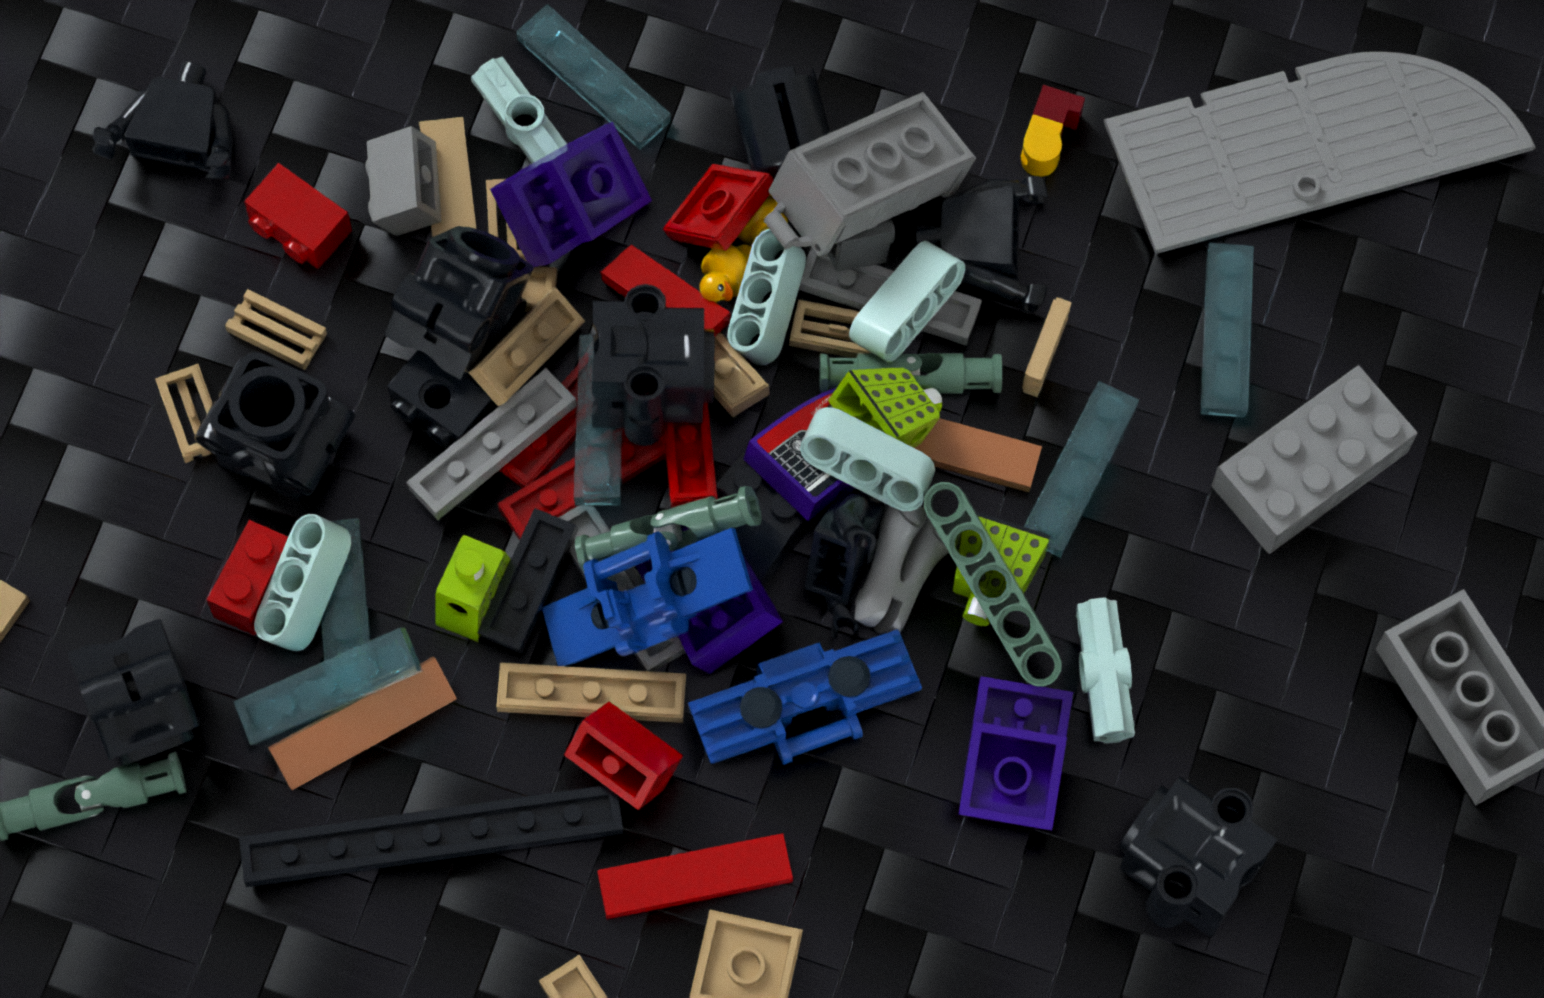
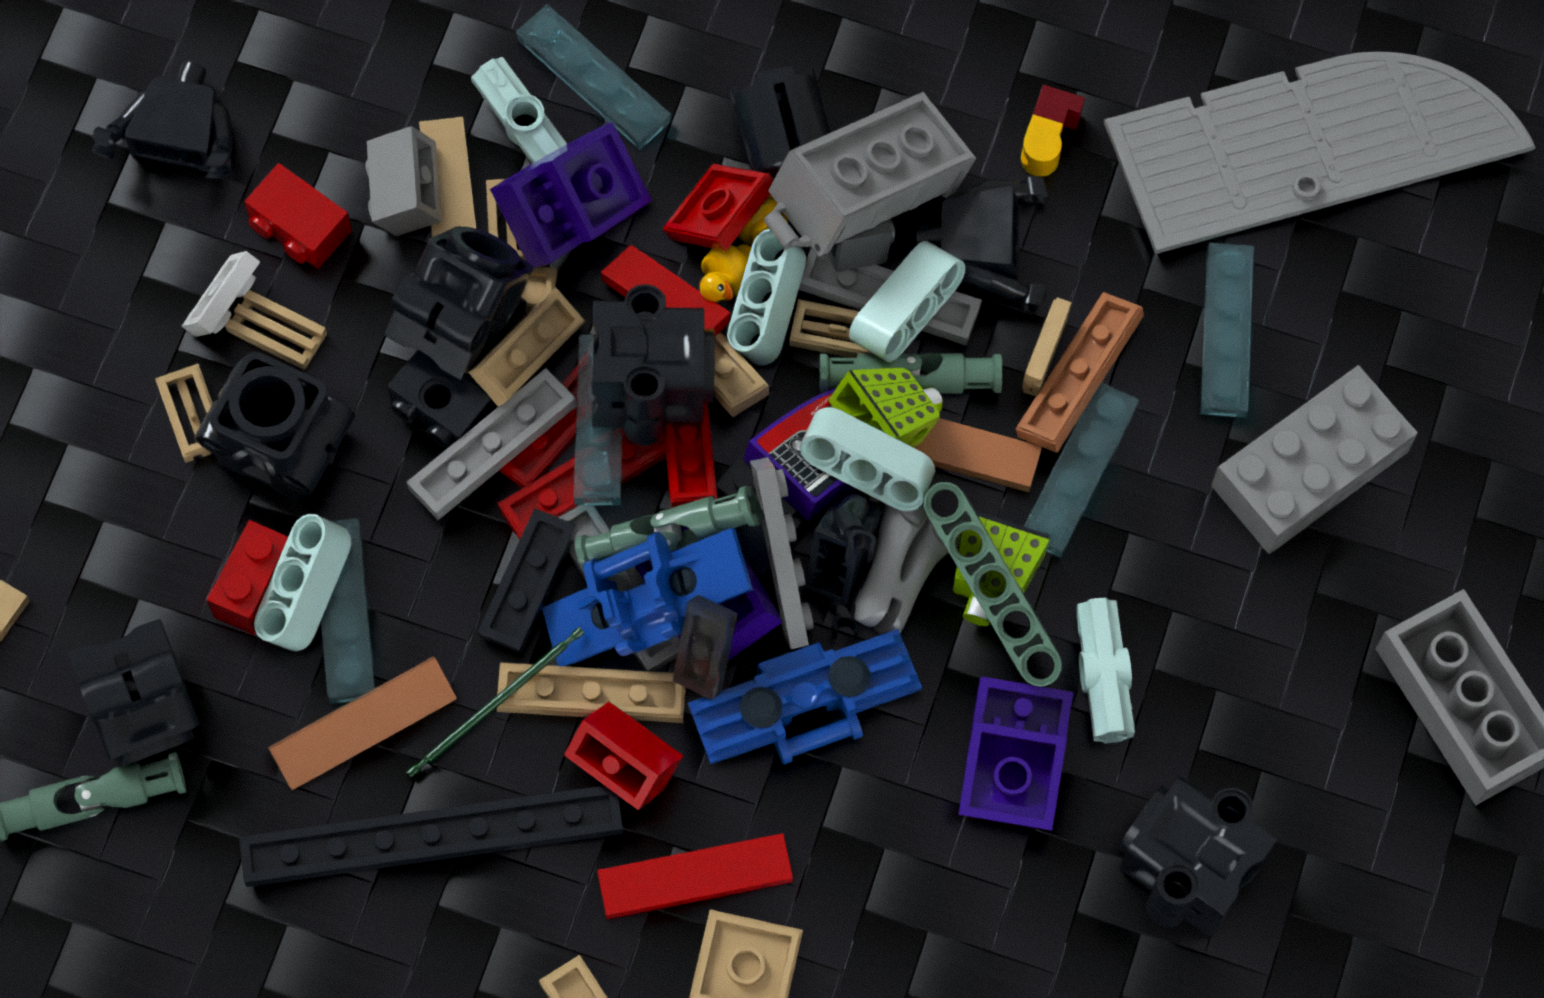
clear light blue plate [233,628,423,745] -> none
lime torso [435,535,511,642] -> none
none -> white plate [182,251,260,337]
none -> dark green piece [406,627,585,778]
none -> clear smoke plate [672,595,738,700]
none -> light grey plate [750,457,814,649]
none -> nougat tile [1016,292,1144,453]

